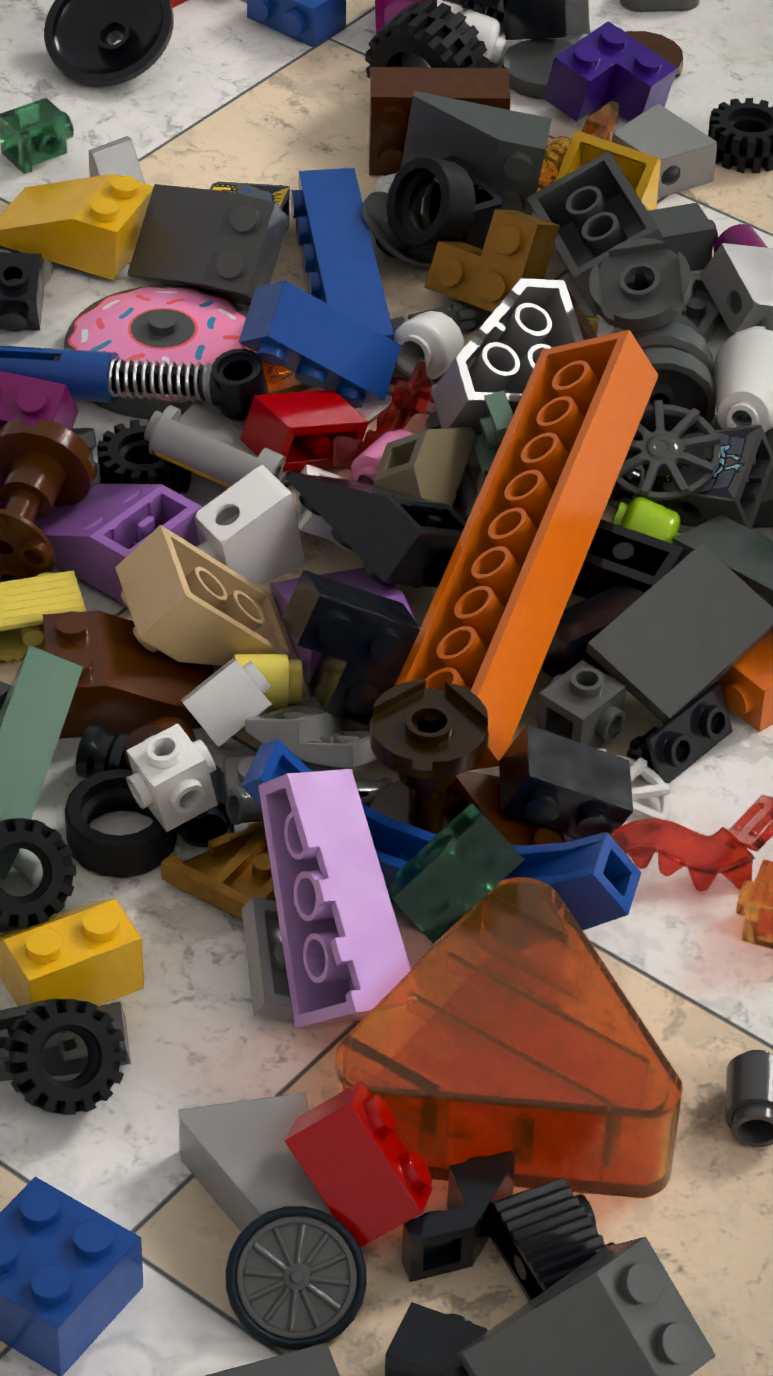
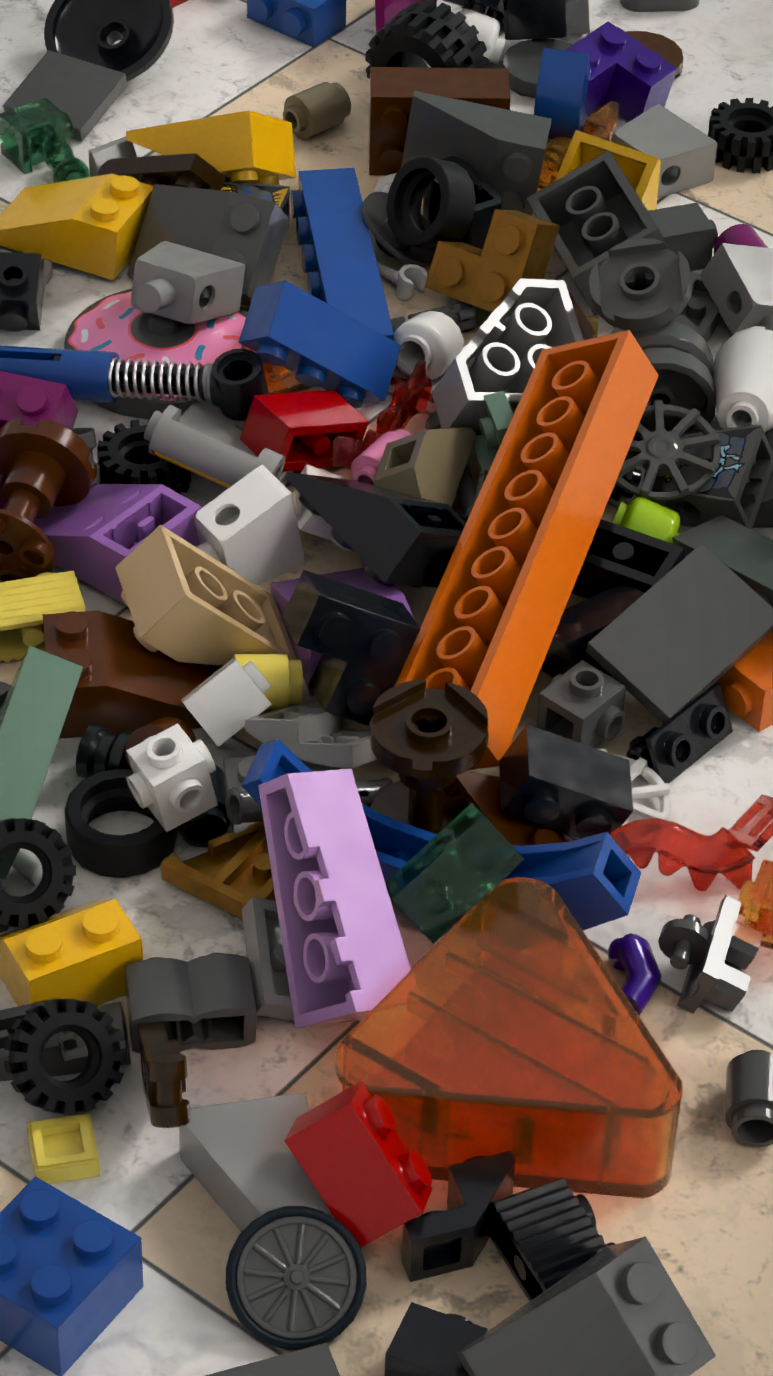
none -> dark grey tile [3,50,127,141]
none -> light yellow tile [27,1113,100,1184]
none -> clear green pin [44,142,89,183]
none -> dark brown plate [97,153,226,191]
none -> dark grey brick [125,953,257,1053]
none -> yellow slope [126,110,296,185]
none -> light grey torso [131,241,246,324]
none -> dark brown plate [138,1021,191,1128]
none -> dark tan brick [283,82,351,139]
none -> white hand [376,260,427,301]
none -> blue brick [534,48,591,142]
none -> dark purple arm [608,933,662,1018]
none -> dark grey hips [658,895,763,1013]

